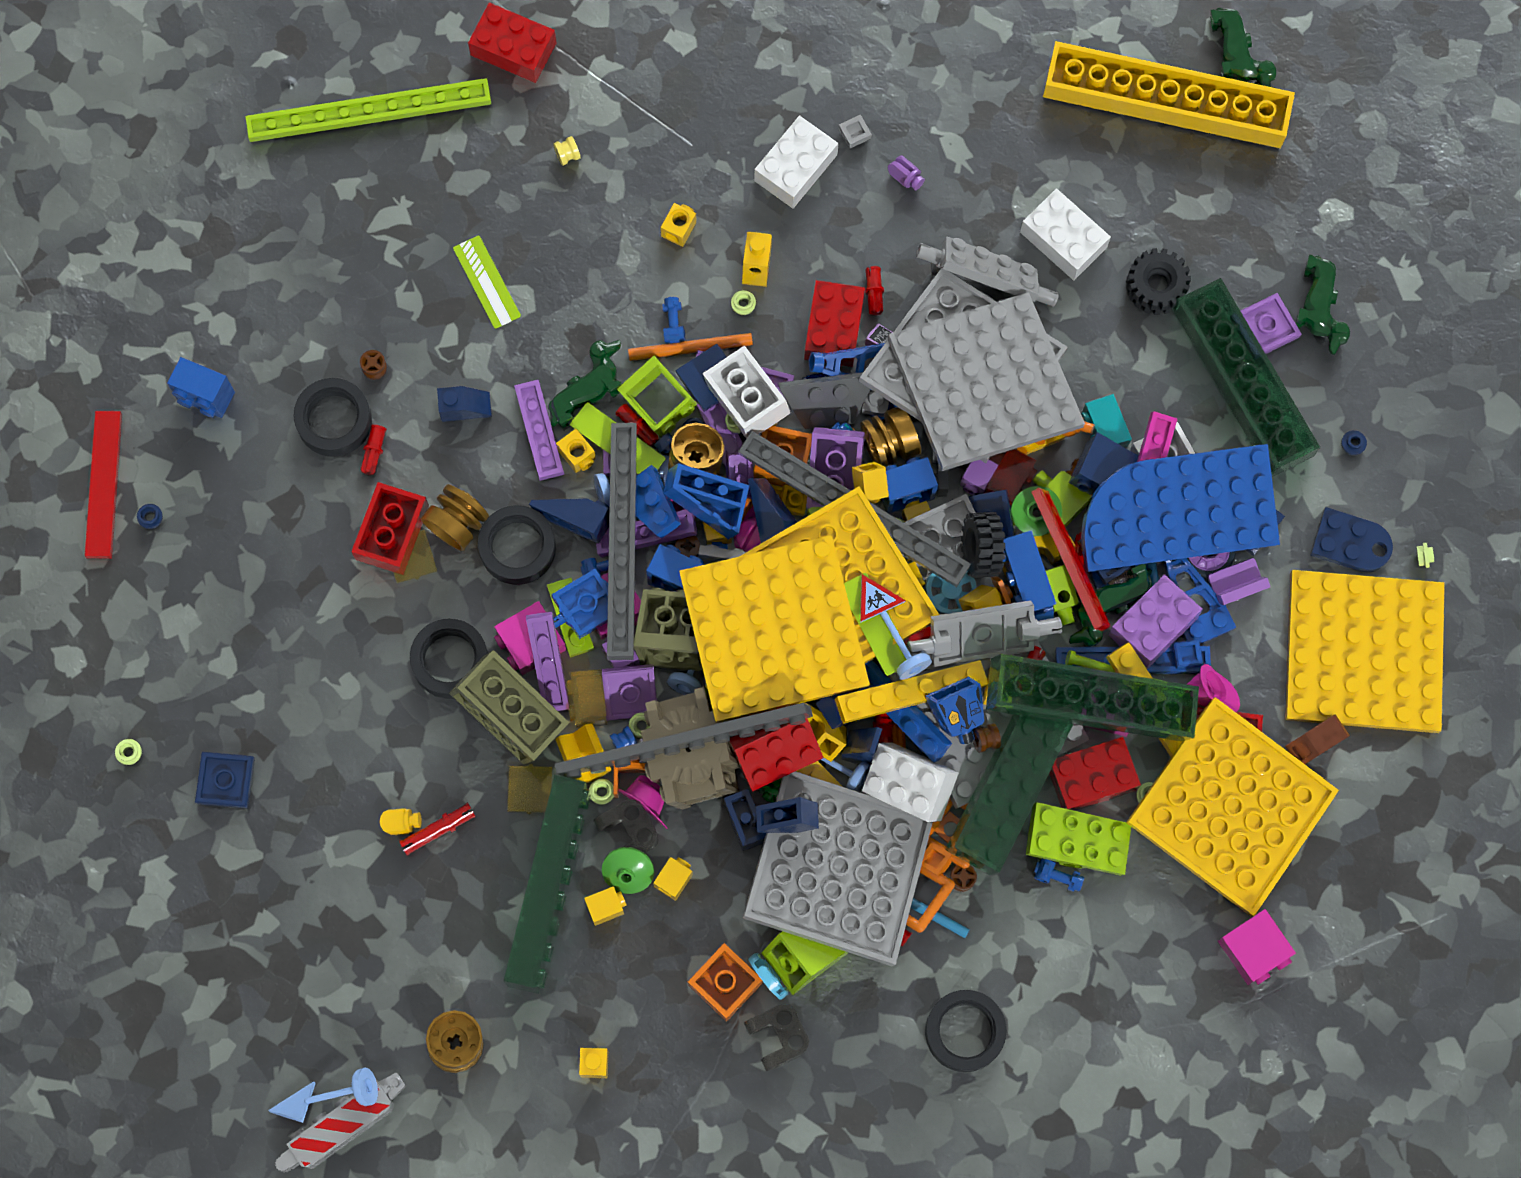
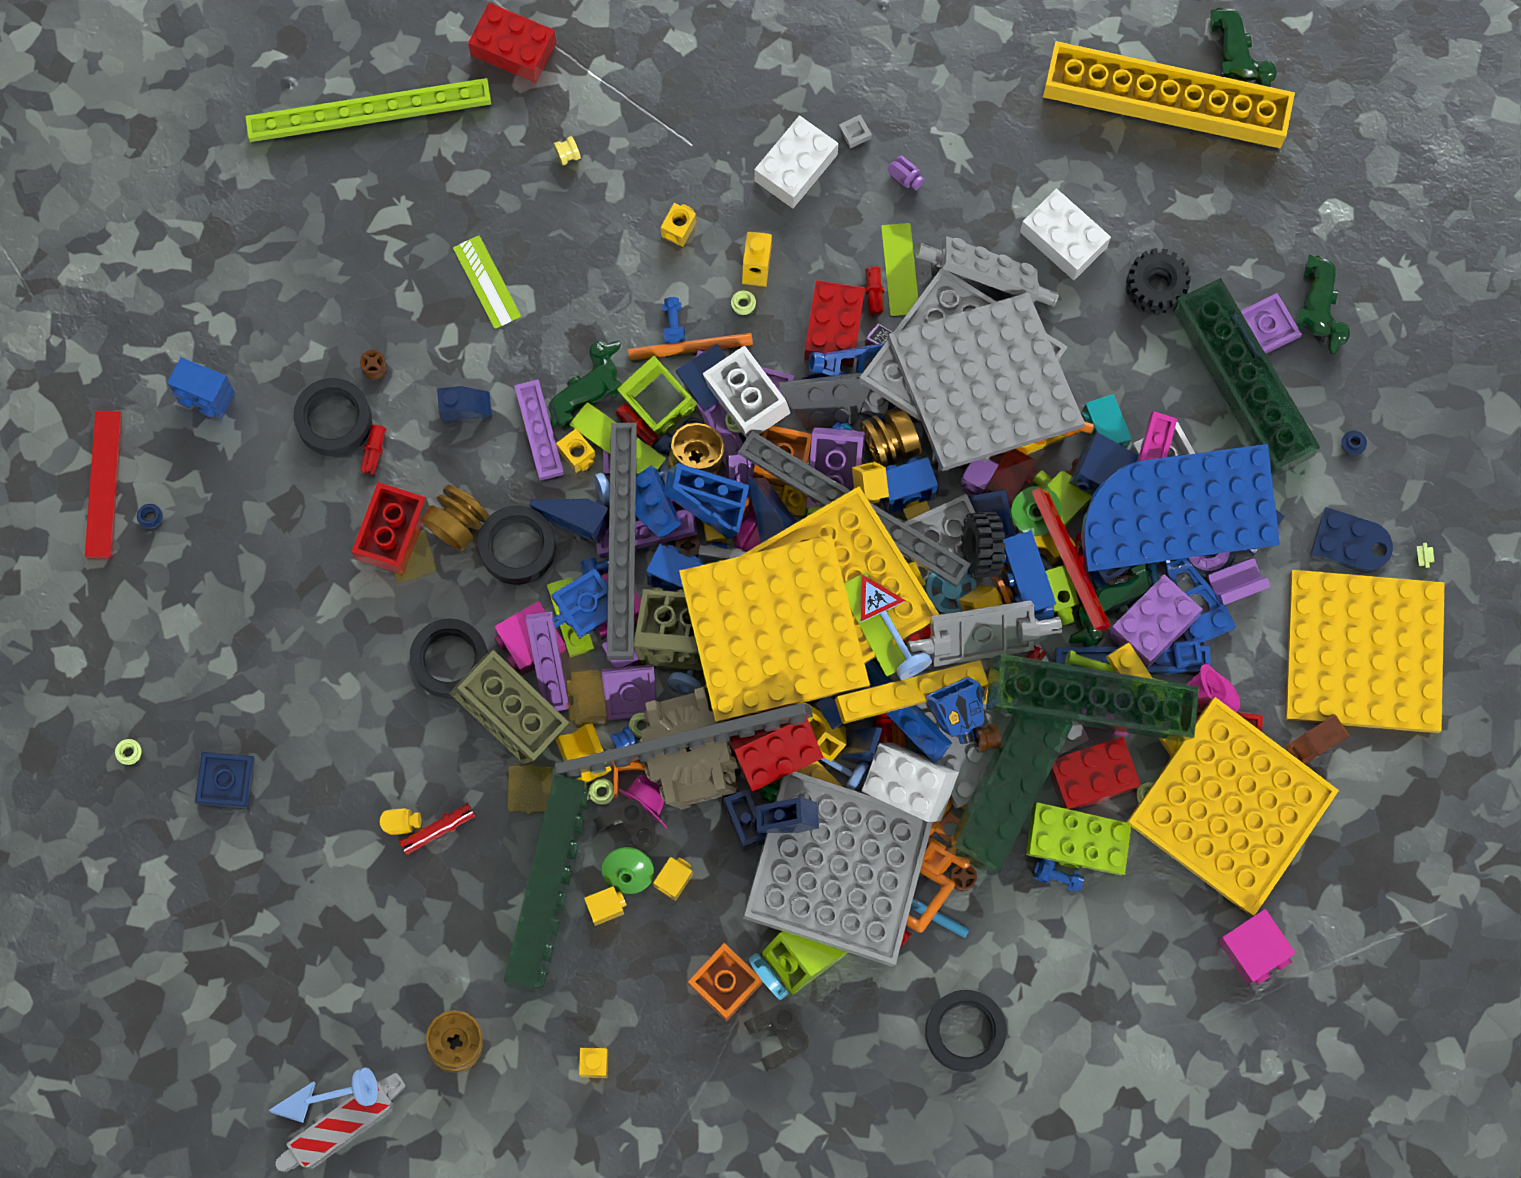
none -> lime sticker [881,223,918,316]

